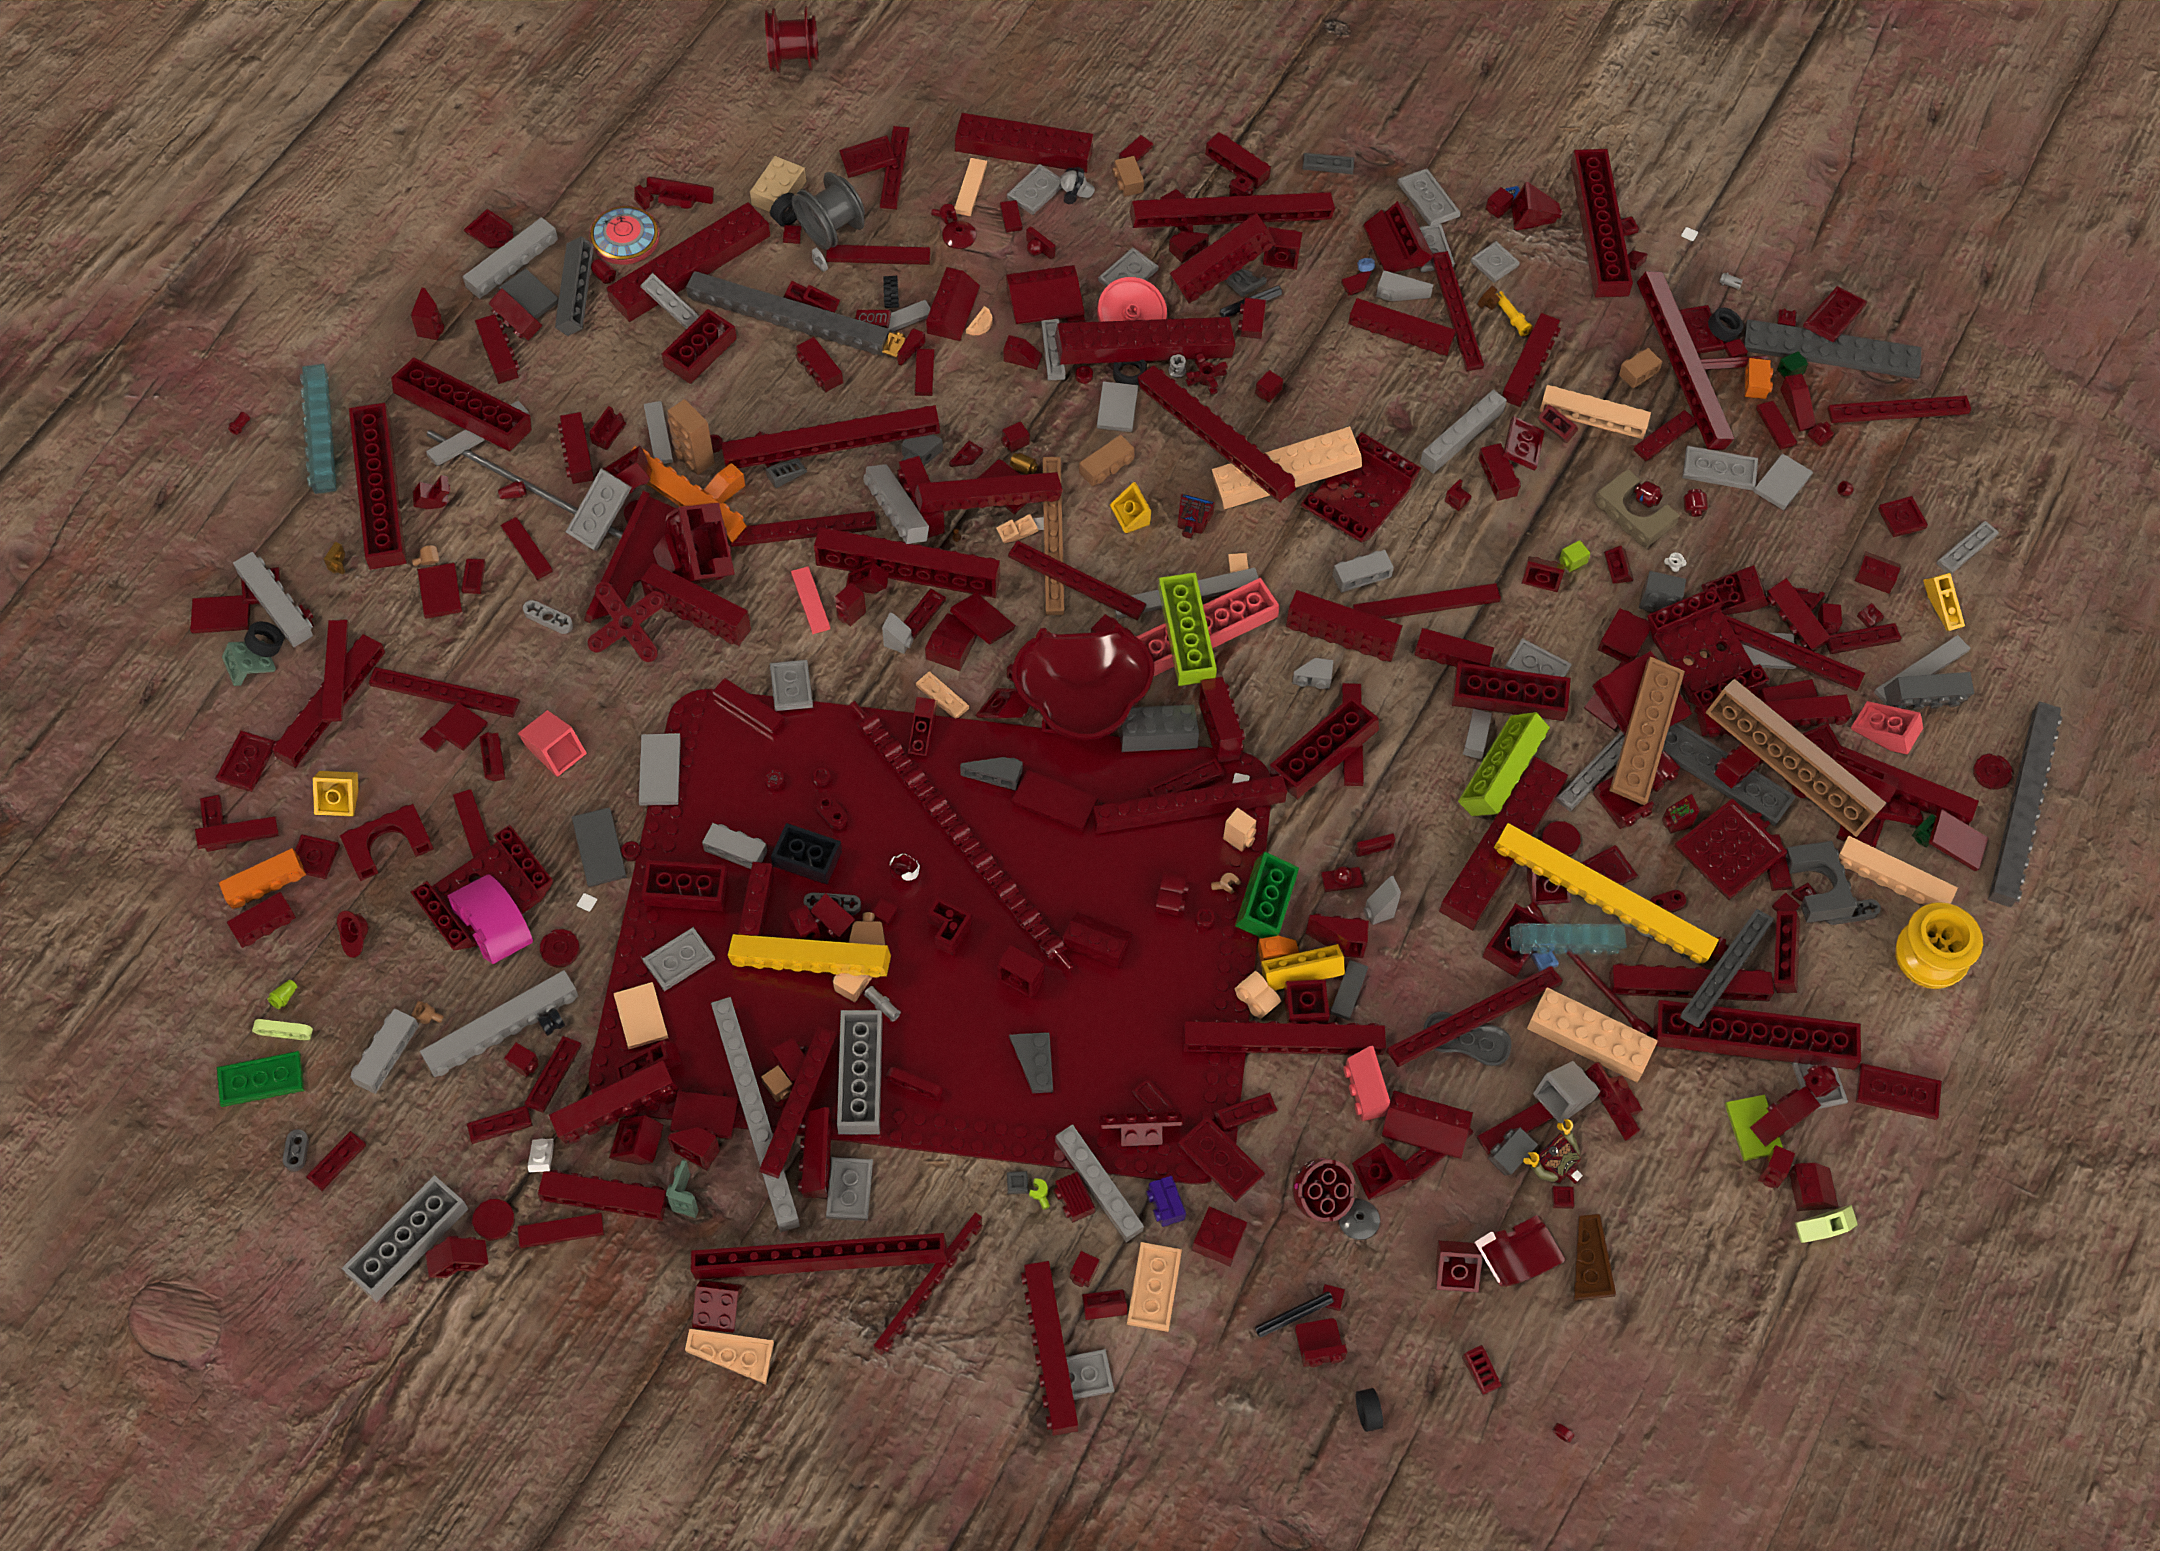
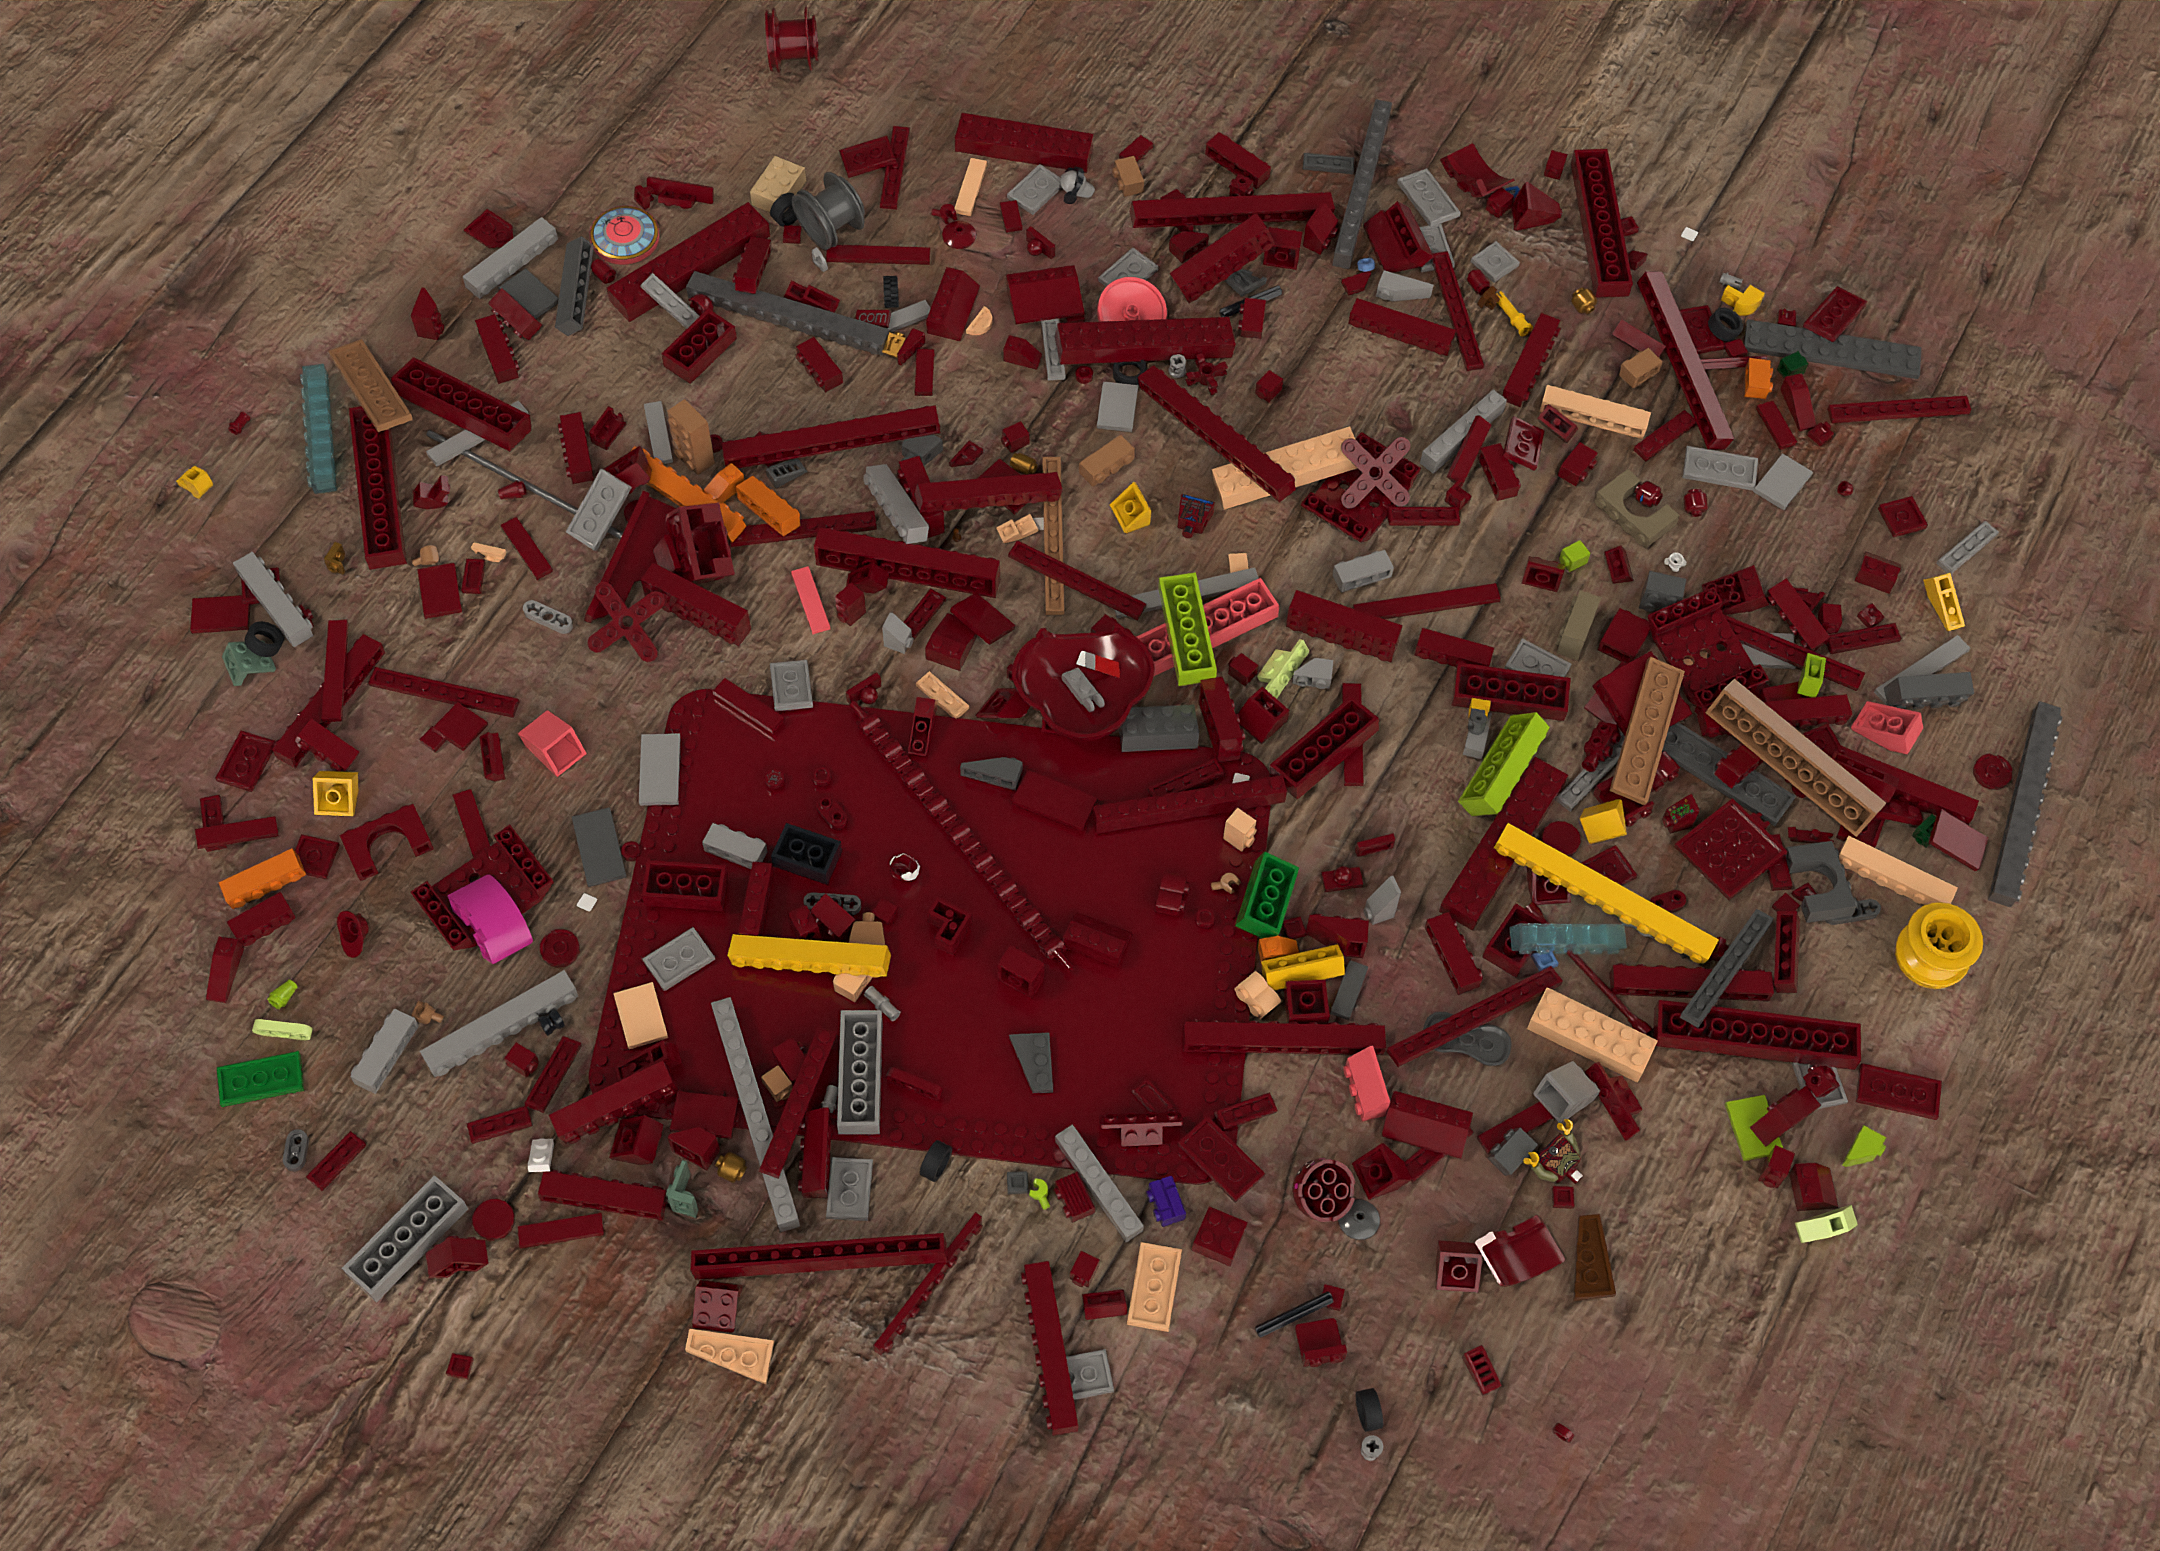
none -> yellow brick [176,466,213,499]
none -> dark red slope [206,936,244,1003]
none -> dark red brick [295,719,360,772]
none -> medium nougat plate [328,339,413,432]
none -> dark red tile [446,1353,474,1380]
none -> light nougat tile [471,543,506,562]
none -> dark red hair [688,294,714,316]
none -> pearl gold head [715,1152,747,1183]
none -> dark red brick [733,236,771,294]
none -> orange brick [736,476,800,536]
none -> light grey pin [820,1085,838,1113]
none -> dark red tile [846,672,882,705]
none -> black tyre [919,1140,952,1182]
none -> light grey hinge [1062,668,1105,712]
none -> red sticker [1076,651,1120,678]
none -> dark red brick [1228,653,1259,687]
none -> dark red slope [1238,687,1290,744]
none -> yellowish green bracket [1257,639,1309,699]
none -> dark red tile [1282,916,1307,940]
none -> dark red slope [1303,201,1339,255]
none -> flat silver brick [1332,99,1392,269]
none -> dark red piece [1341,437,1410,508]
none -> light grey bush [1361,1435,1383,1461]
none -> dark red tile [1386,507,1461,526]
none -> dark red brick [1425,912,1483,995]
none -> dark red panel [1440,143,1515,197]
none -> dark red tile [1446,415,1491,486]
none -> dark red brick [1466,269,1491,295]
none -> dark grey leg [1468,698,1491,735]
none -> dark red brick [1544,150,1568,180]
none -> dark tan brick [1555,590,1601,661]
none -> dark red brick [1558,442,1598,486]
none -> pearl gold head [1571,287,1597,314]
none -> yellow slope [1580,799,1627,844]
none -> dark red brick [1581,721,1621,772]
none -> dark red tile [1612,320,1666,358]
none -> yellow brick [1721,285,1765,316]
none -> dark red piece [1788,827,1834,843]
none -> lime slope [1797,653,1826,697]
none -> lime slope [1842,1126,1886,1167]

